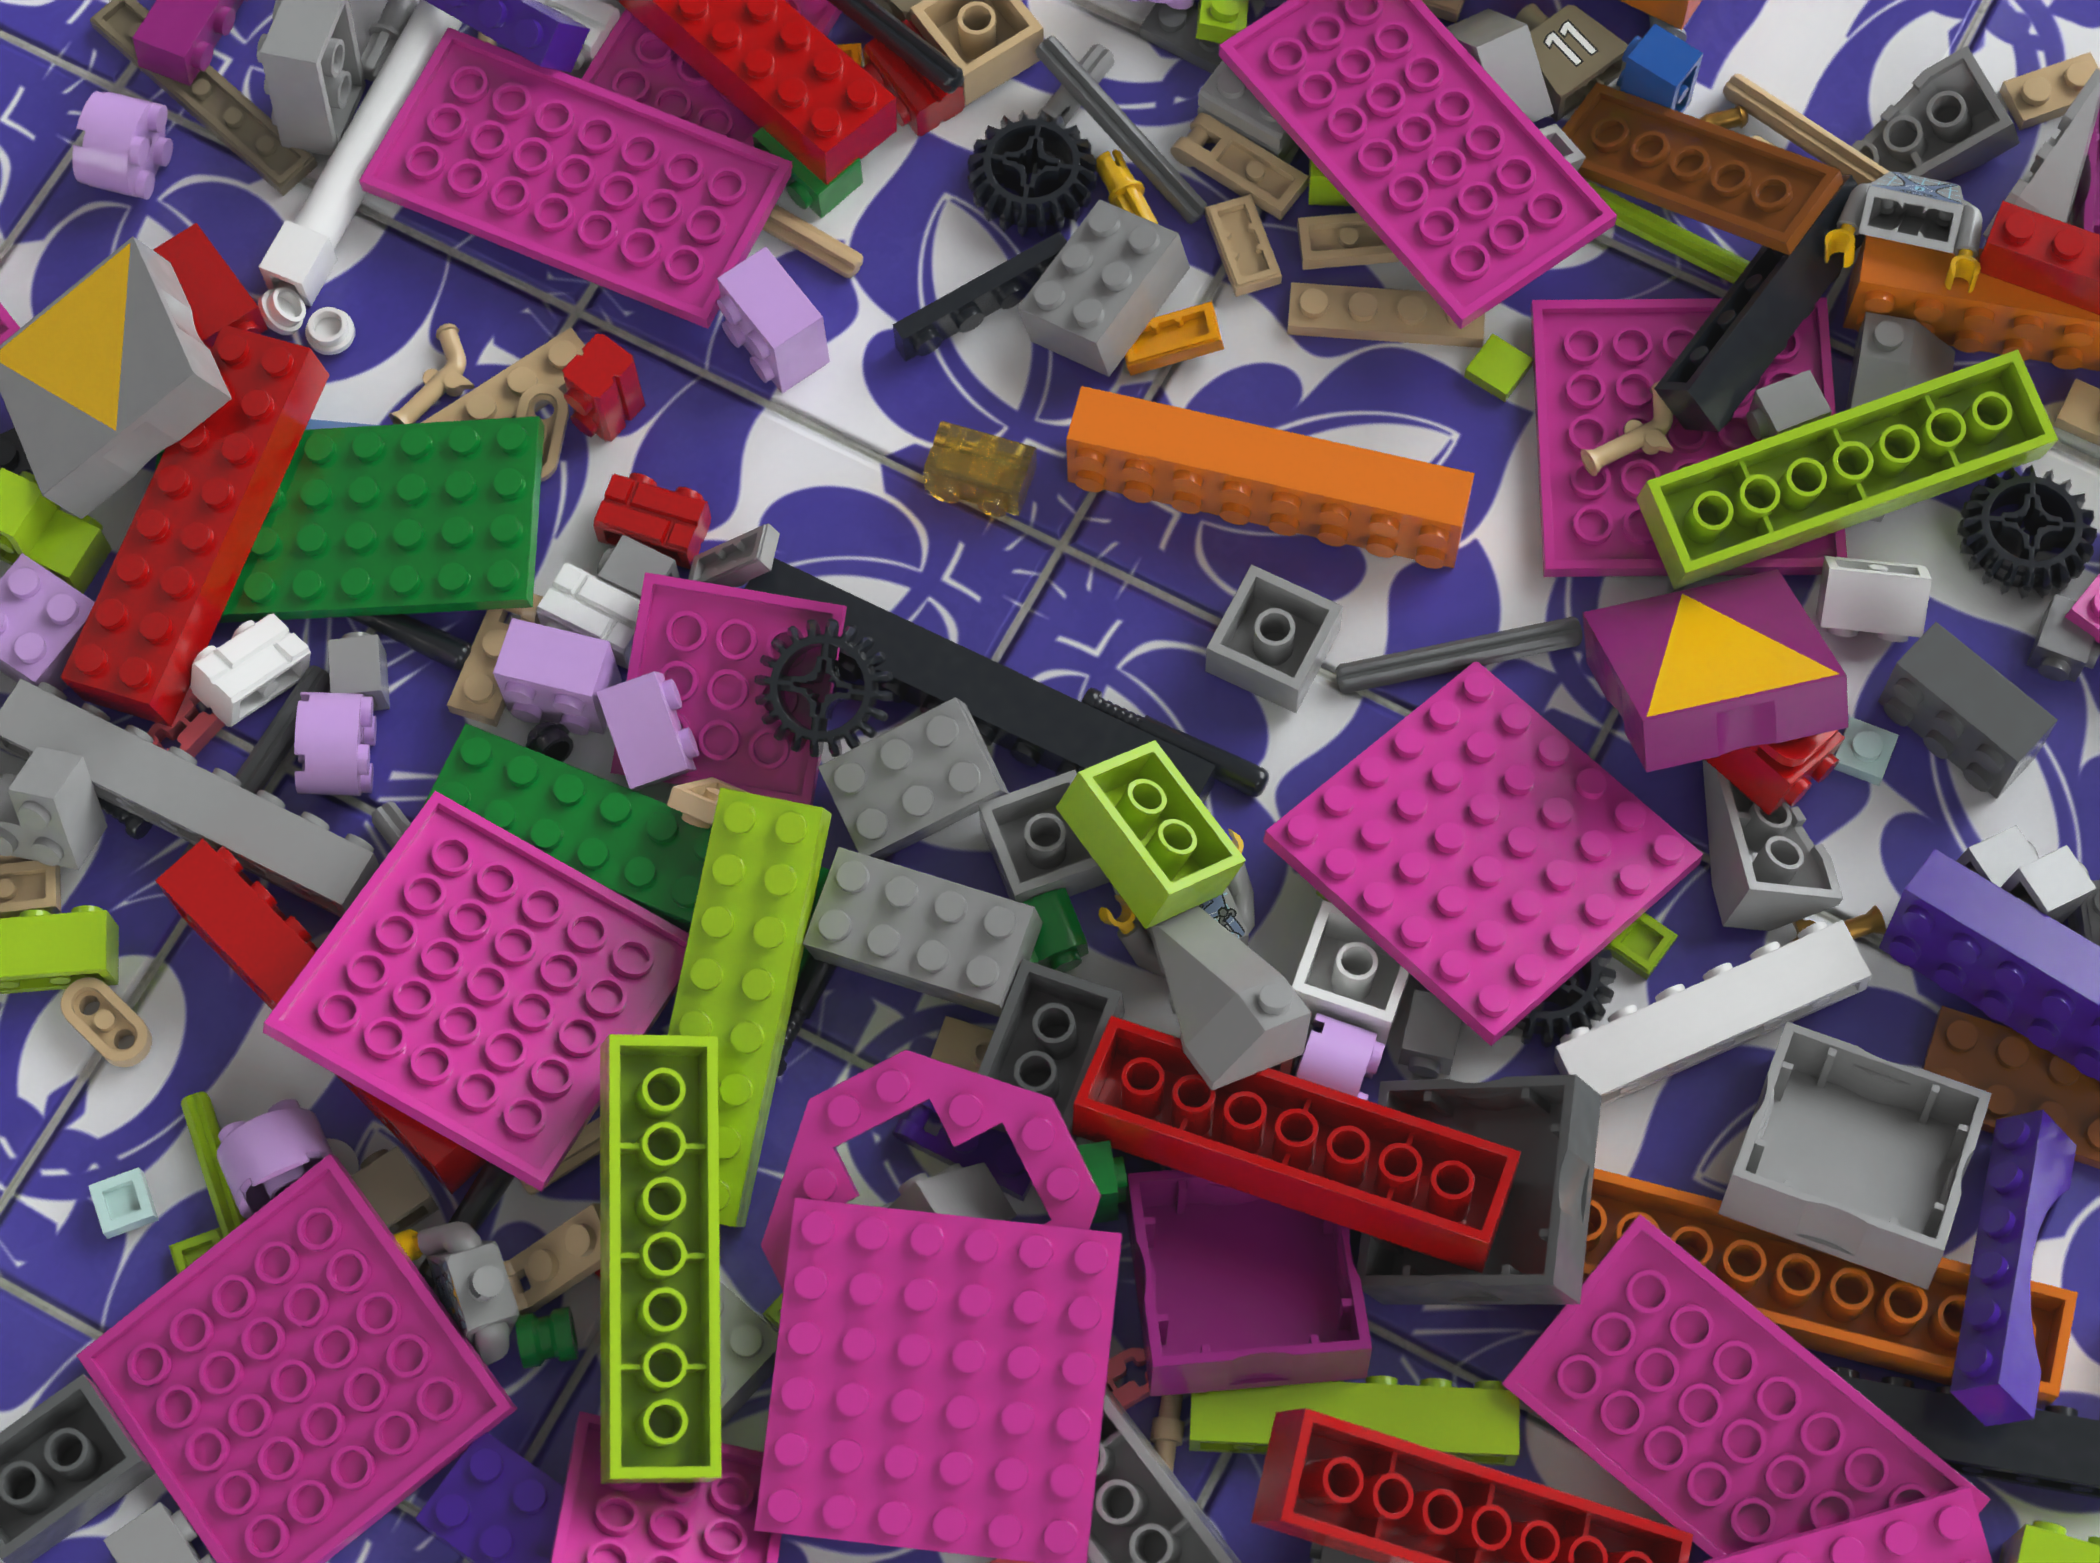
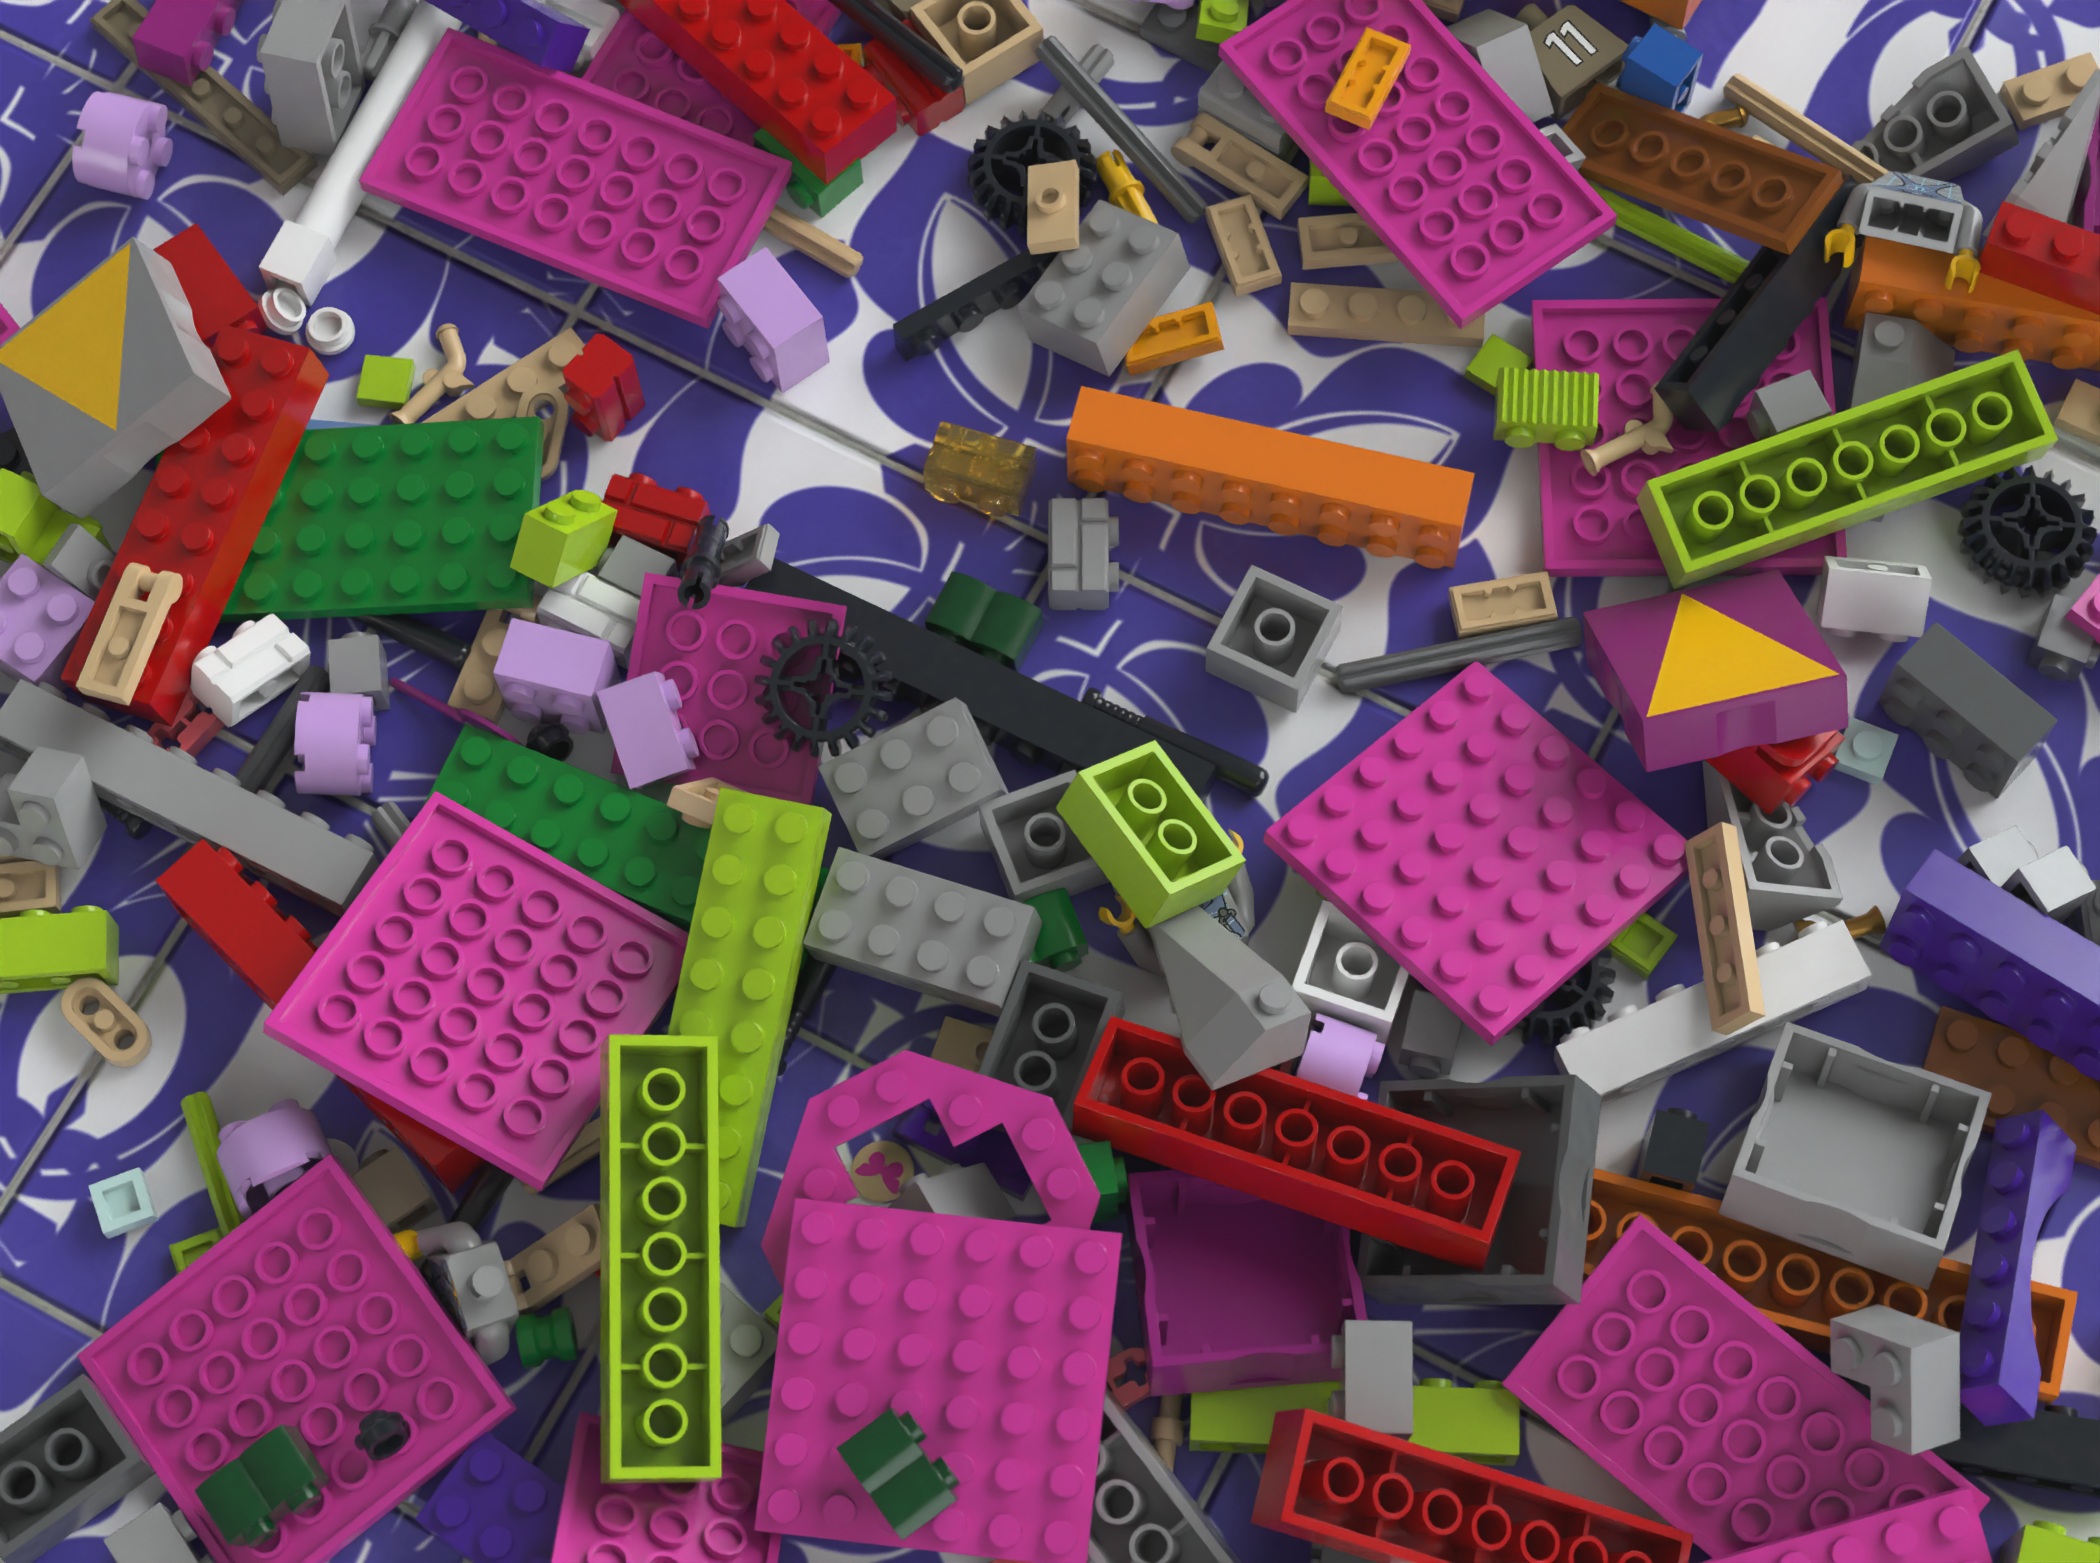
none -> light grey plate [42,523,116,601]
none -> tan plate [76,562,183,706]
none -> dark green brick [195,1424,330,1548]
none -> black plate [355,1410,408,1461]
none -> lime tile [356,354,416,410]
none -> magenta piece [389,677,525,747]
none -> lime brick [510,490,618,589]
none -> black pin [677,514,729,610]
none -> dark green brick [836,1407,960,1540]
none -> tan sticker [851,1141,914,1202]
none -> dark green brick [925,571,1044,672]
none -> tan plate [1027,160,1079,255]
none -> light grey brick [1048,498,1119,610]
none -> light orange plate [1325,27,1411,130]
none -> light grey brick [1327,1320,1413,1441]
none -> tan plate [1447,571,1558,640]
none -> lime brick [1493,366,1599,451]
none -> black brick [1635,1108,1710,1193]
none -> tan plate [1684,821,1765,1035]
none -> light grey brick [1830,1304,1960,1455]

